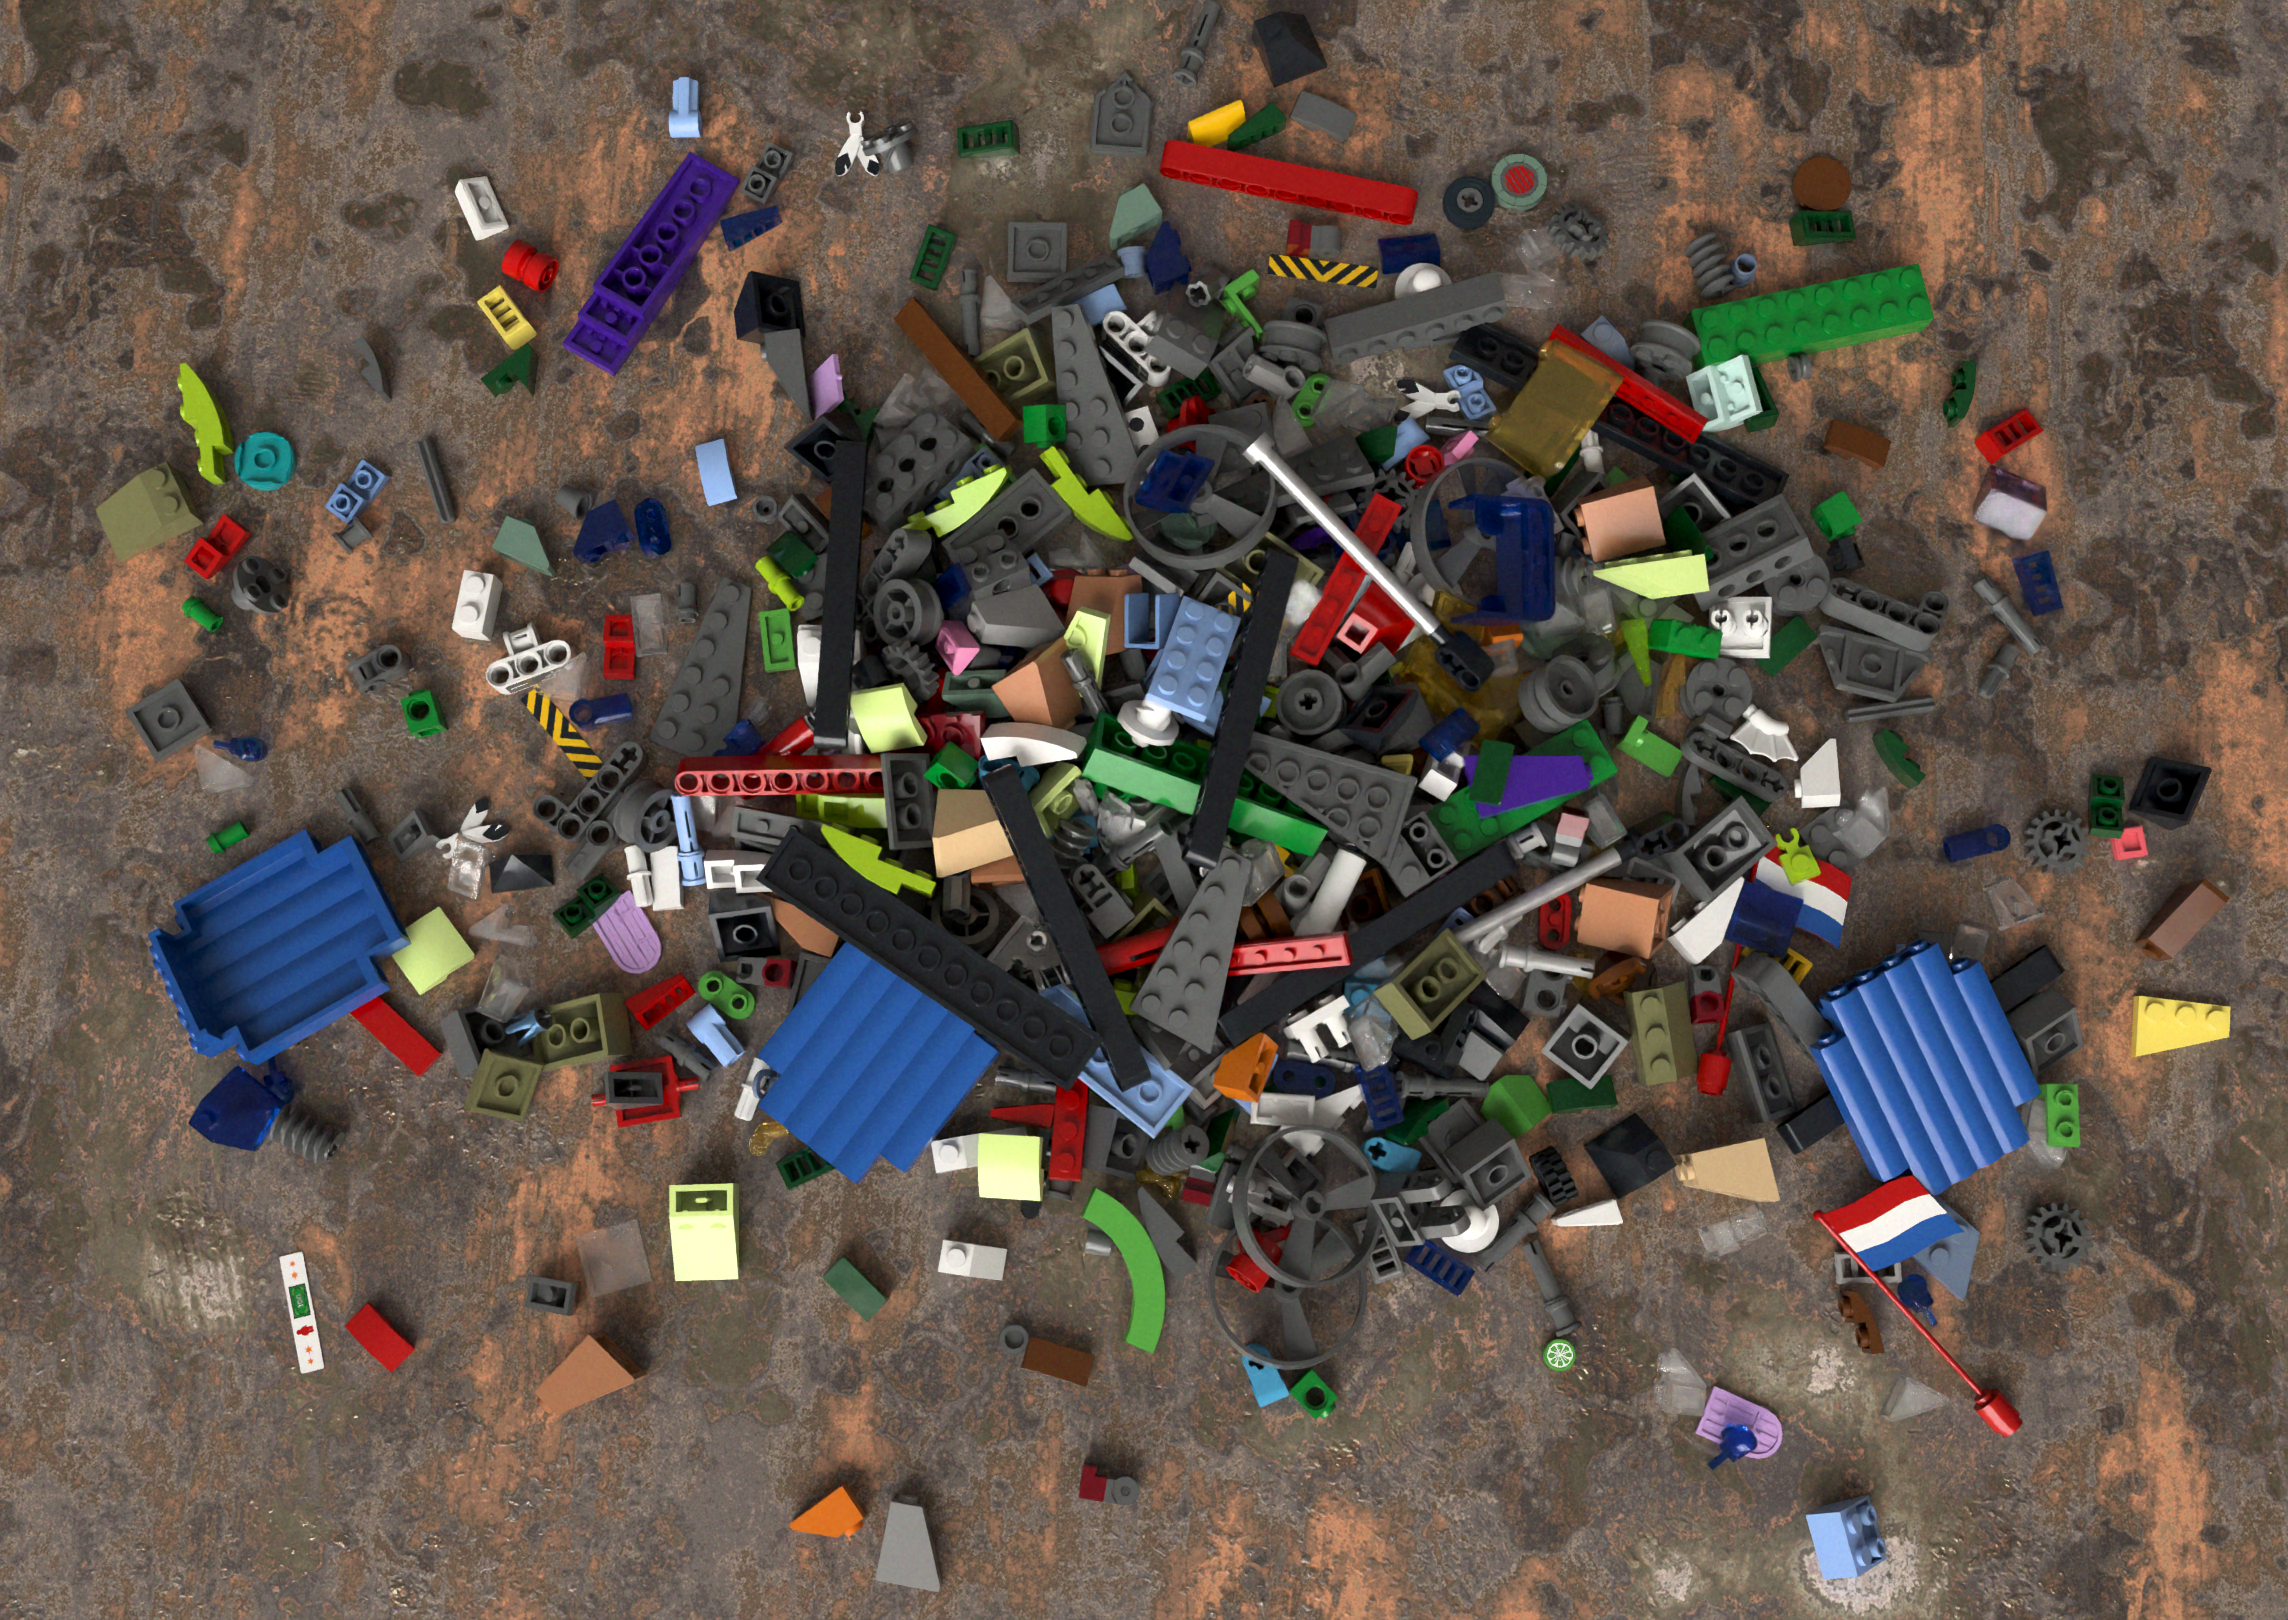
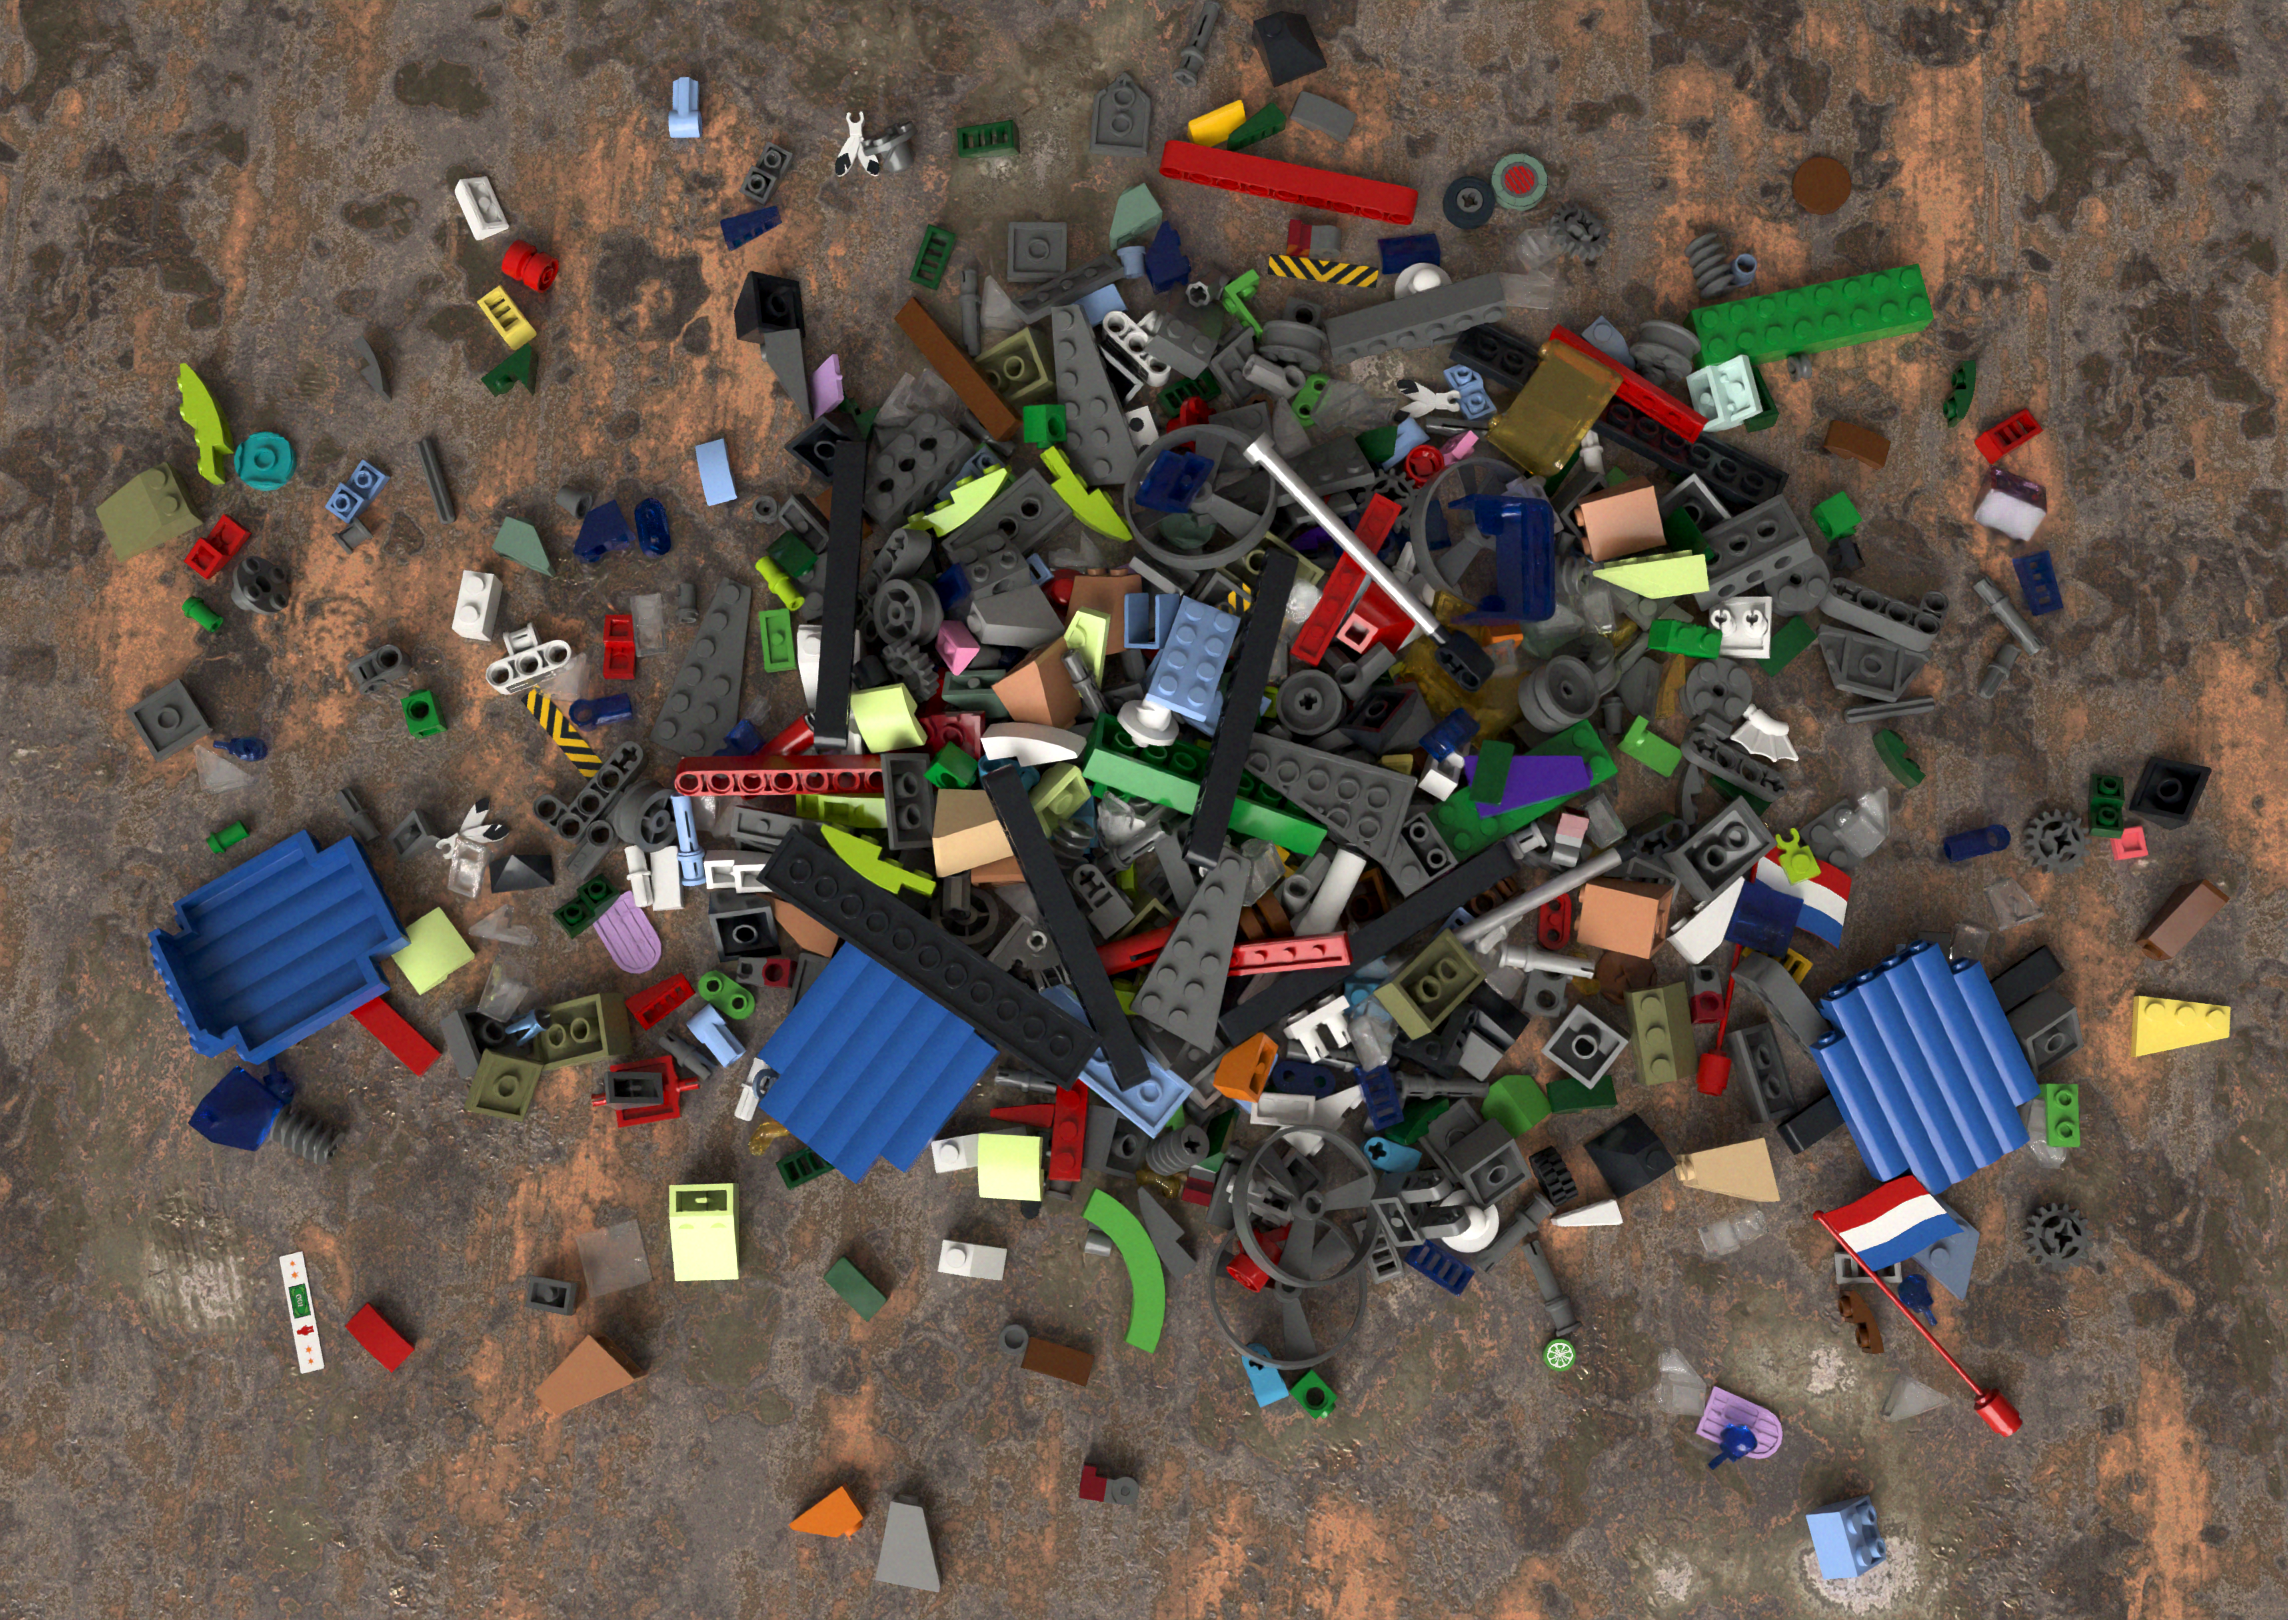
dark purple slope [563,152,740,377] -> none
light grey axle [1073,778,1099,817] -> none
reddish brown tile [1587,956,1647,1001] -> none
clear neon green slope [1621,618,1652,687] -> none
dark green slope [1789,210,1856,246] -> none
white slope [1794,739,1841,808] -> none

